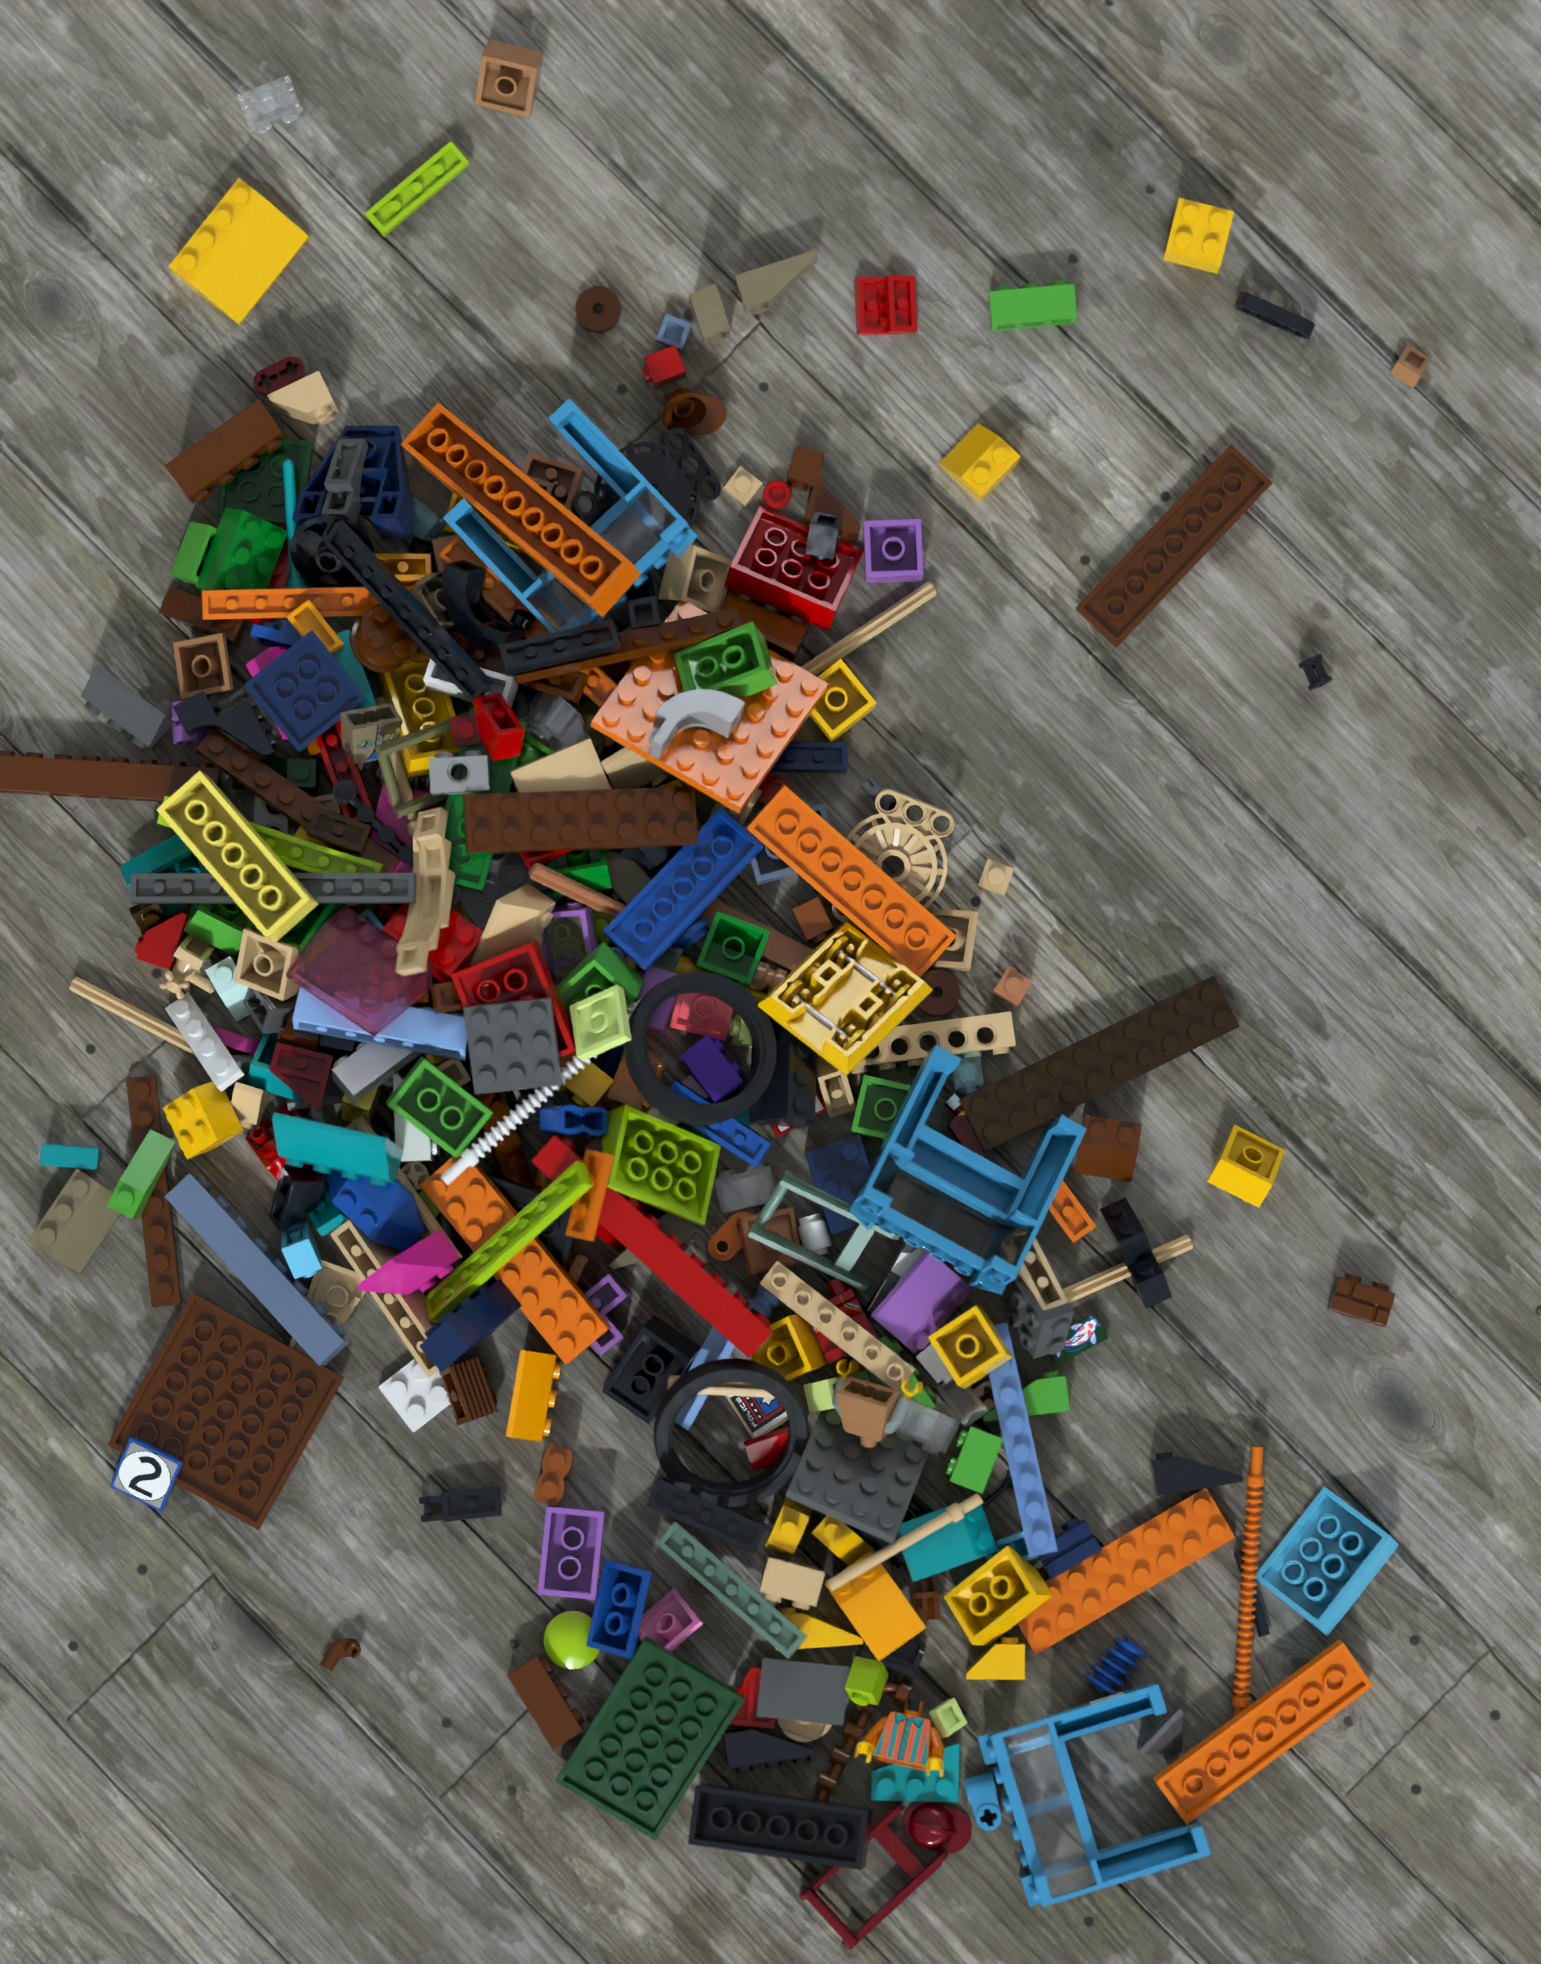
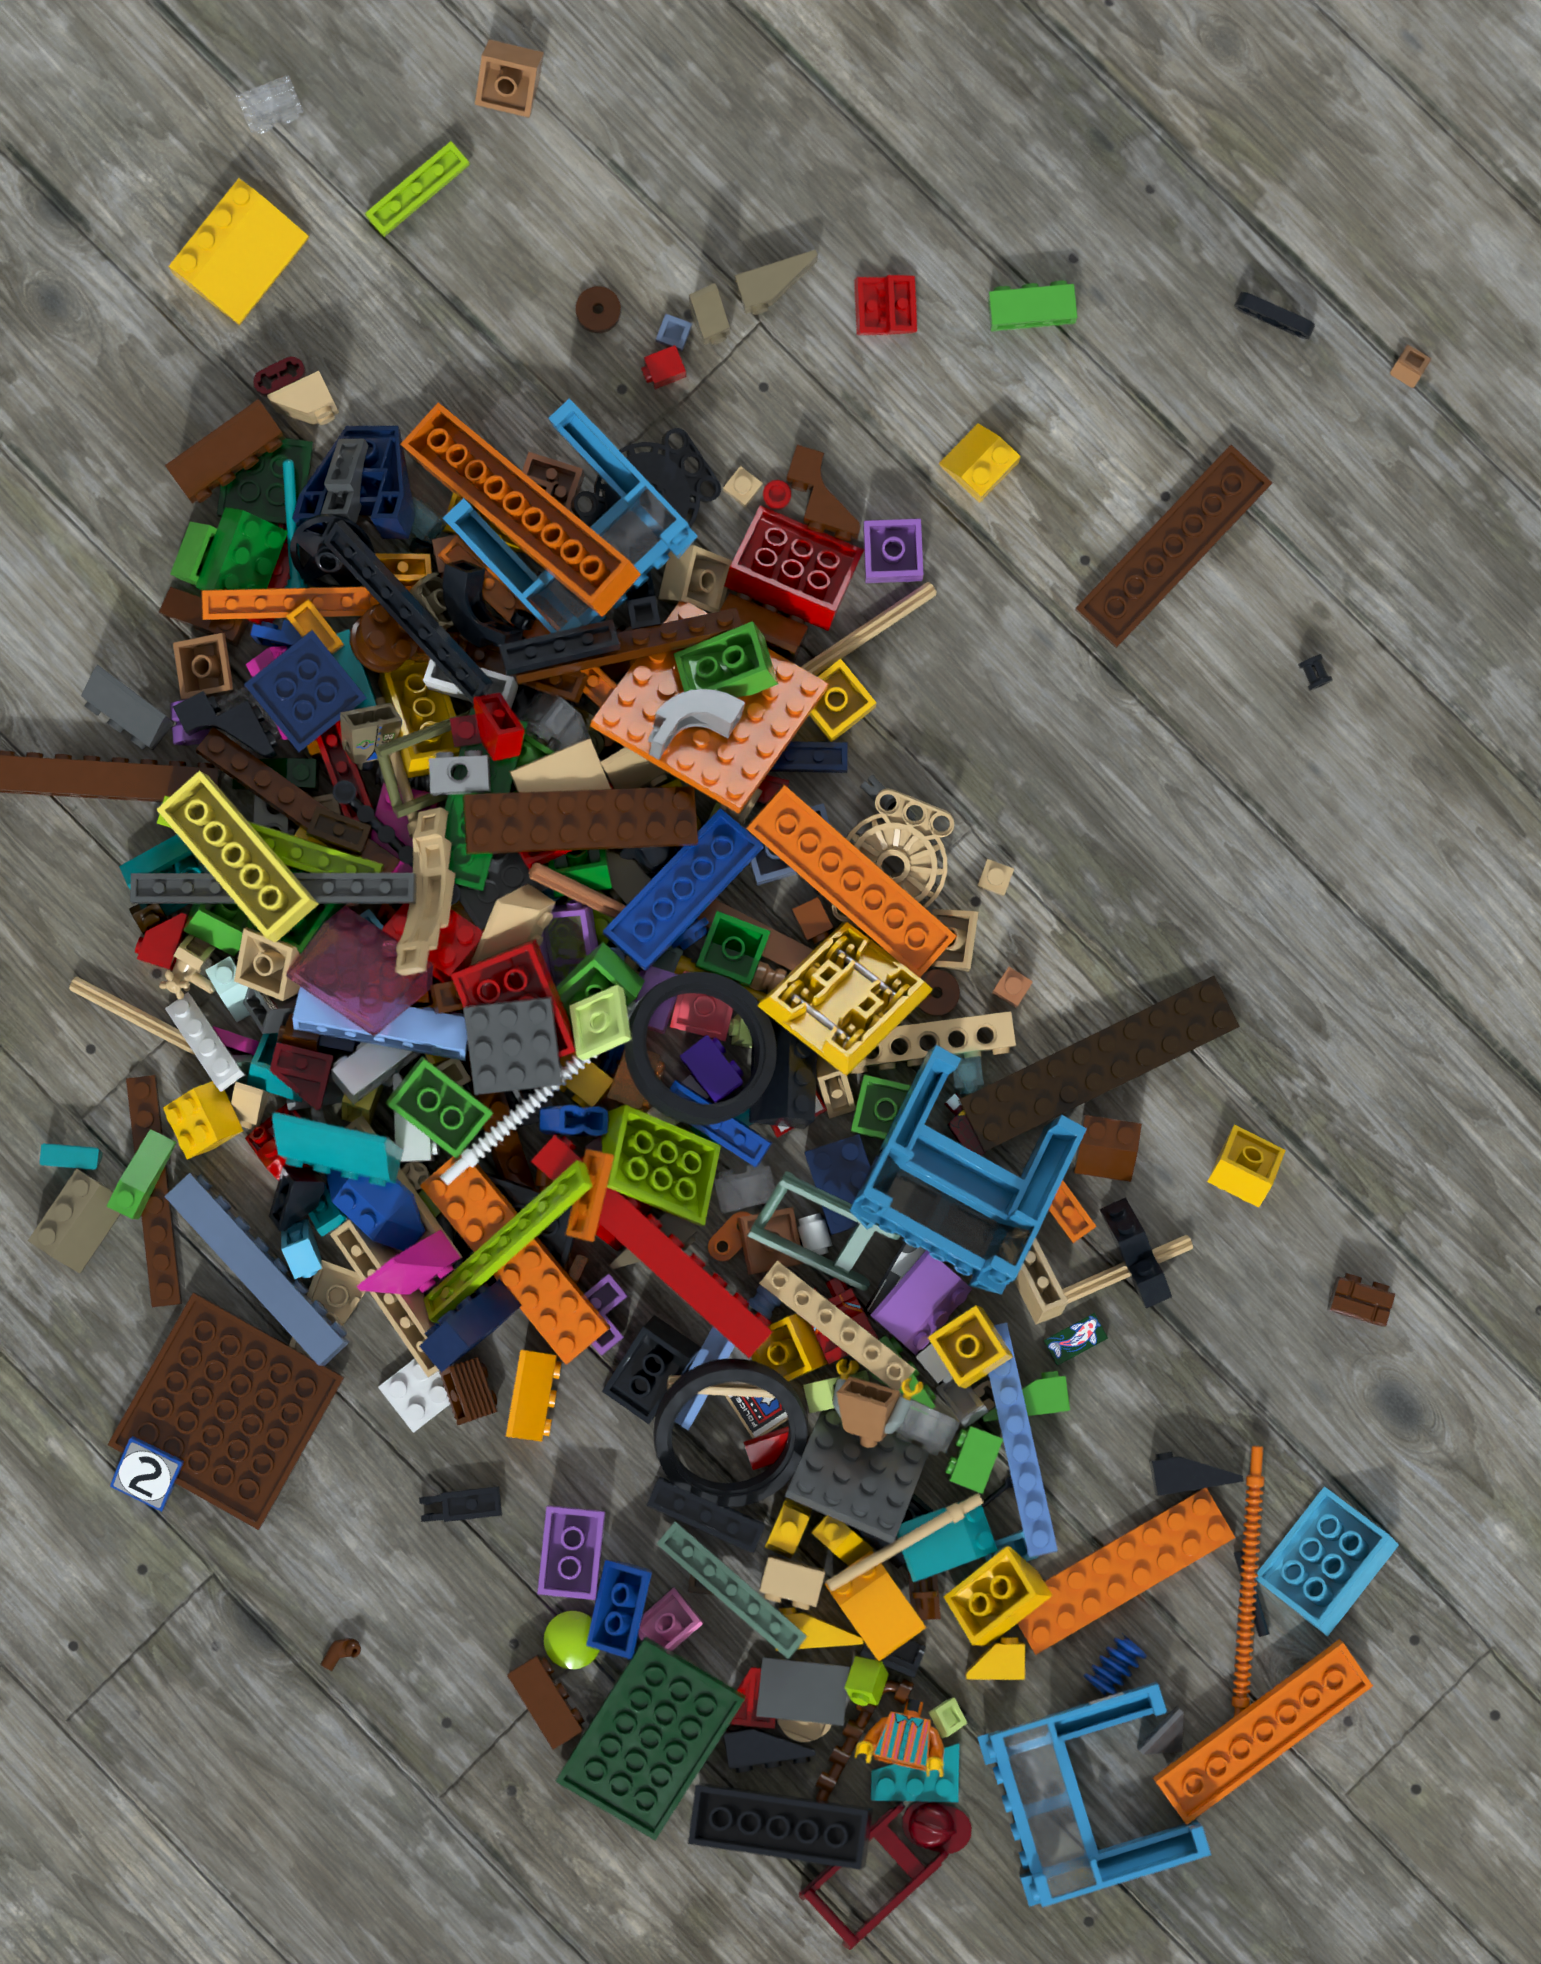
dark orange brick [534,1444,574,1506] -> none
reddish brown piece [662,388,727,435] -> none
black brick [805,511,843,560] -> none
dark azure piece [963,1772,1002,1831] -> none
dark grey bracket [1006,1280,1074,1359] -> none
dark blue brick [1038,1517,1102,1579] -> none
yellow brick [1163,198,1234,274] -> none

